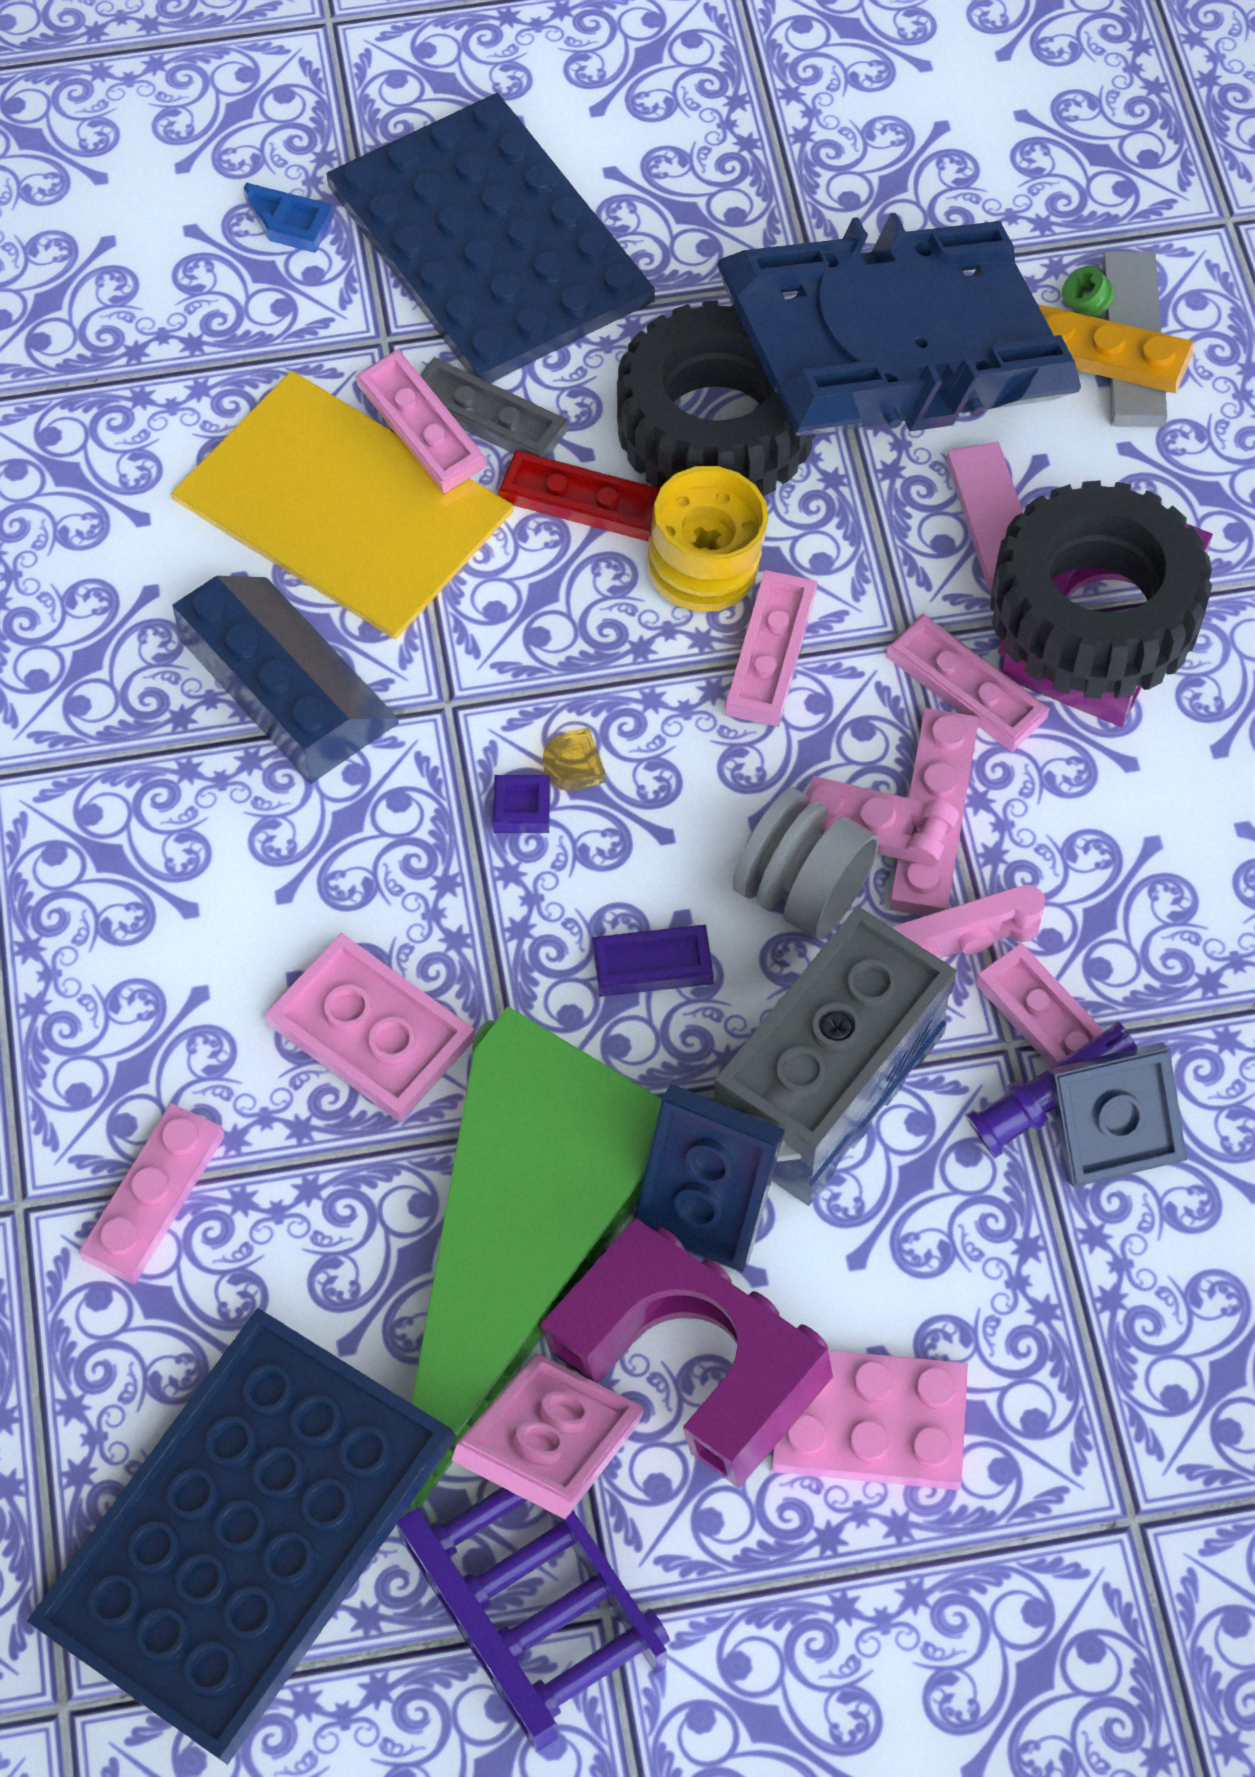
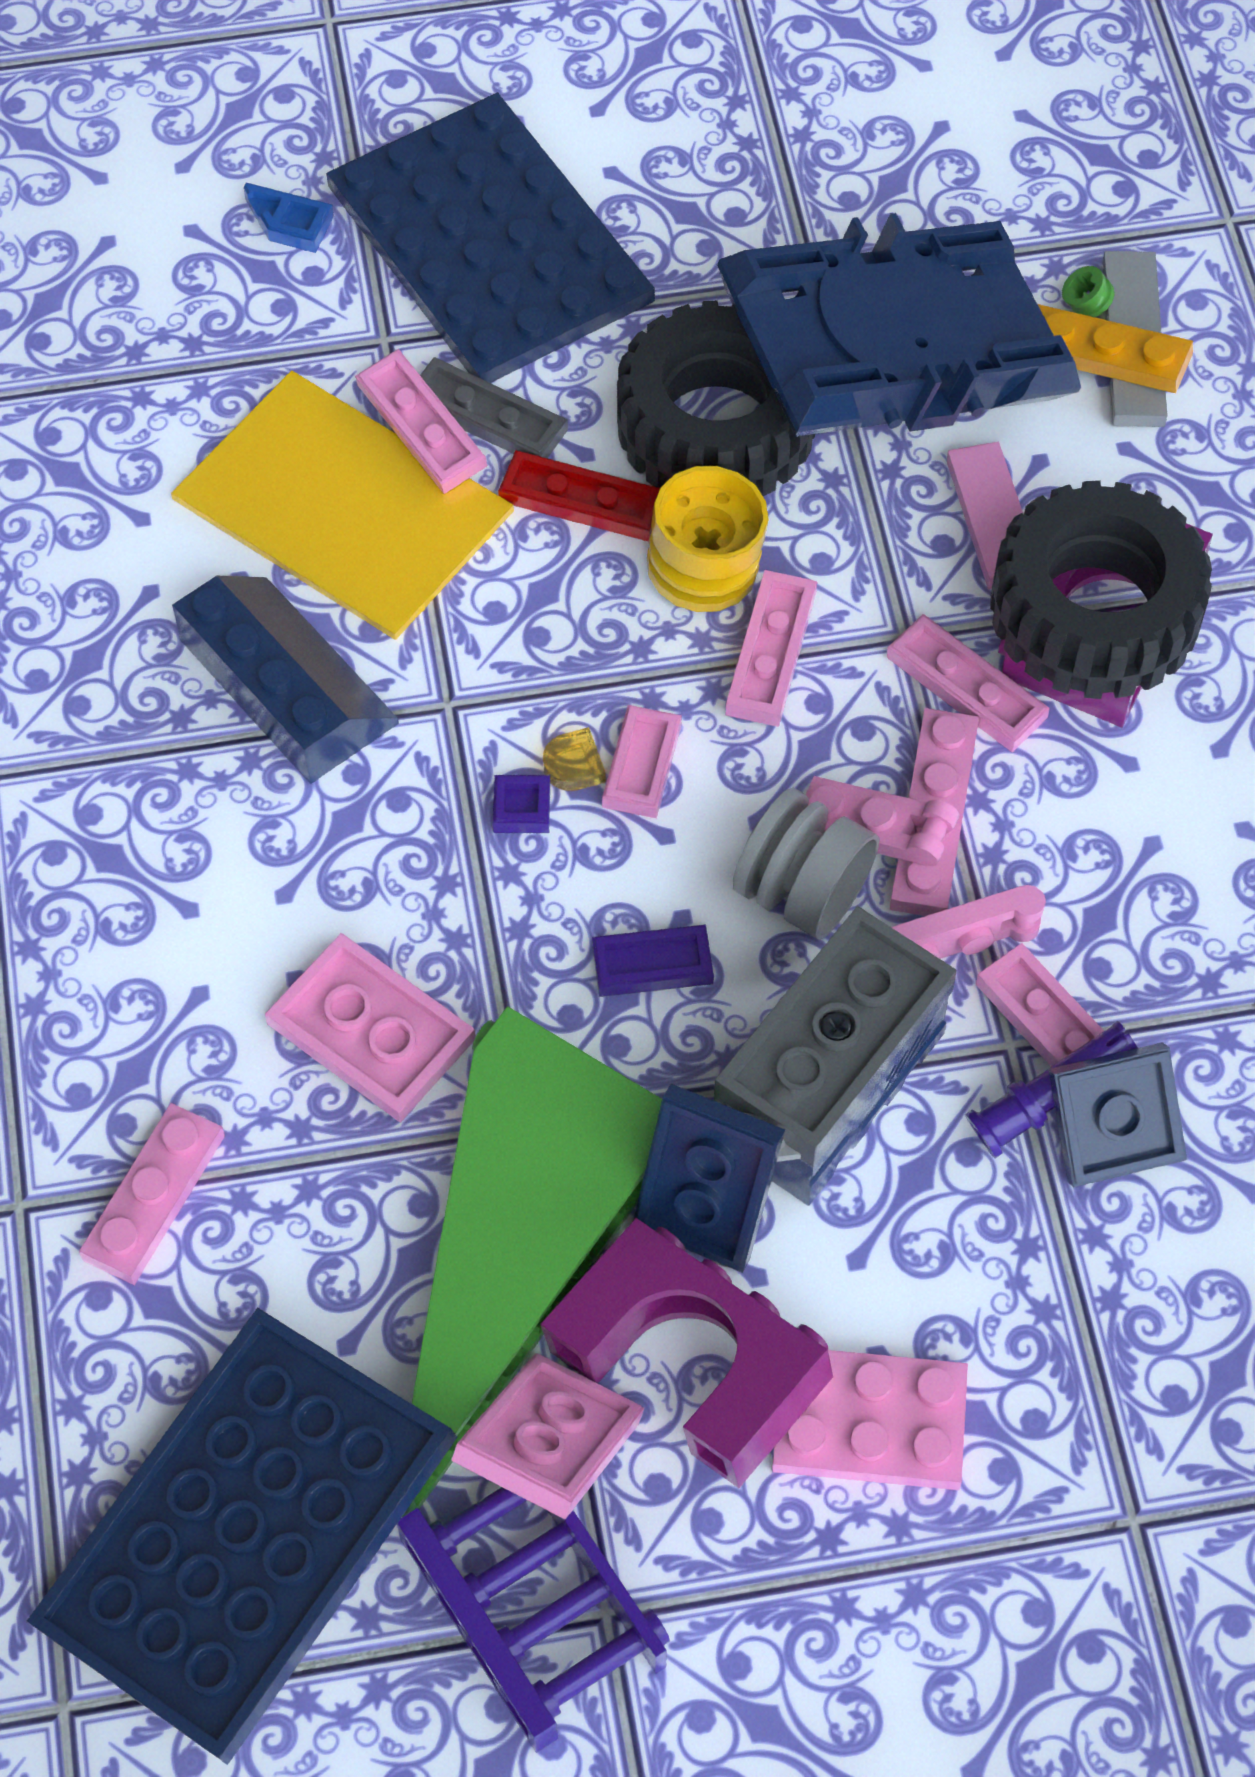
none -> bright pink tile [602,705,682,819]

